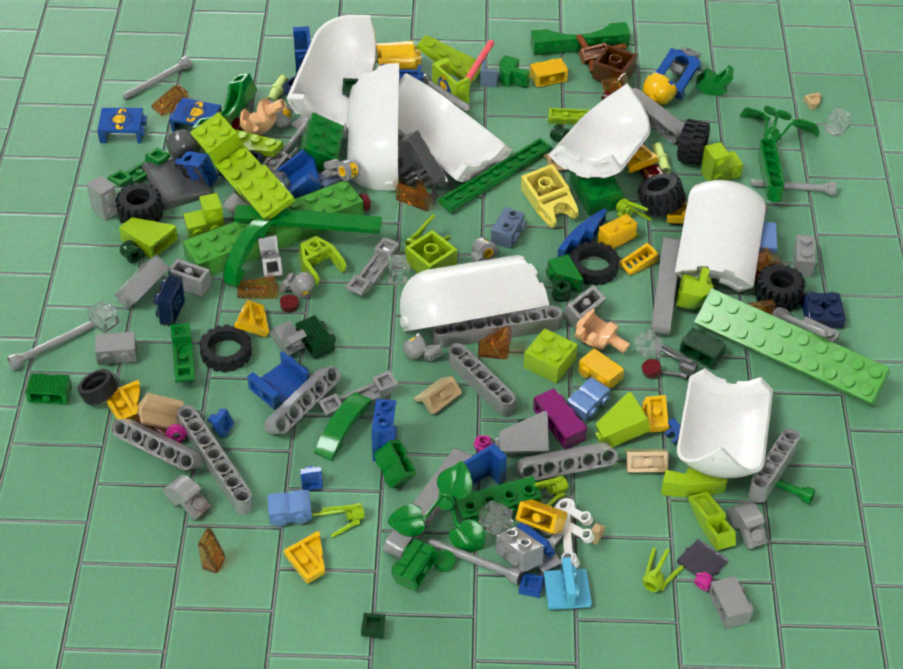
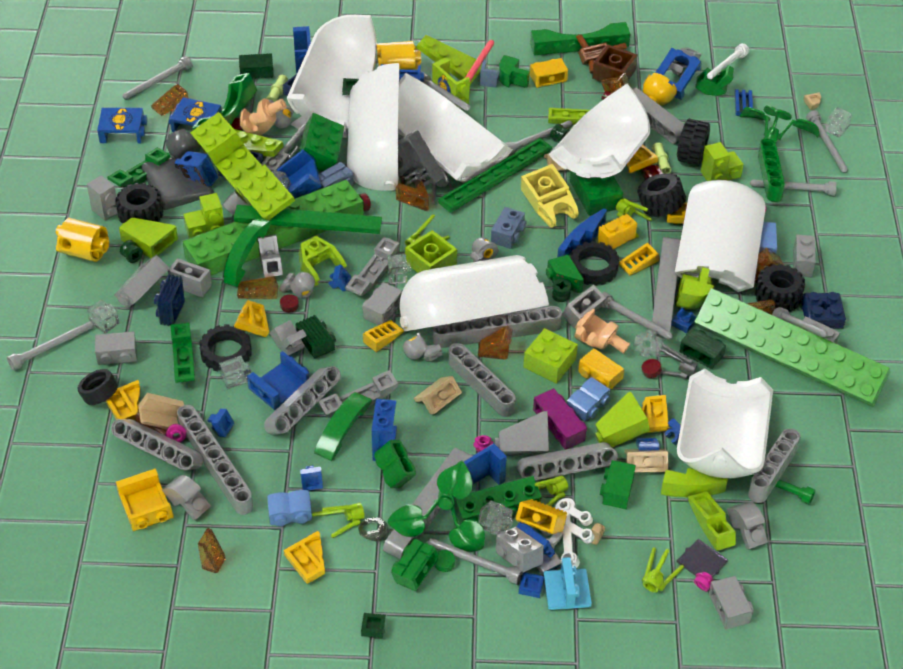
green brick [25,373,72,404] -> none
light grey piece [324,159,361,181] -> none
none -> yellow cylinder [56,218,109,262]
none -> yellow panel [116,468,173,531]
none -> clear brick [219,356,251,389]
none -> dark green brick [239,53,274,79]
none -> blue tile [328,264,351,291]
none -> clear smoke piece [358,517,388,541]
none -> light grey brick [362,282,402,325]
none -> yellow slope [363,320,404,352]
none -> light grey piece [505,121,572,157]
none -> green brick [600,460,636,510]
none -> light grey piece [601,292,673,340]
none -> blue tile [636,438,659,451]
none -> blue tile [671,307,696,333]
none -> white piece [707,43,749,79]
none -> blue tile [735,89,753,116]
none -> light grey piece [806,110,847,172]

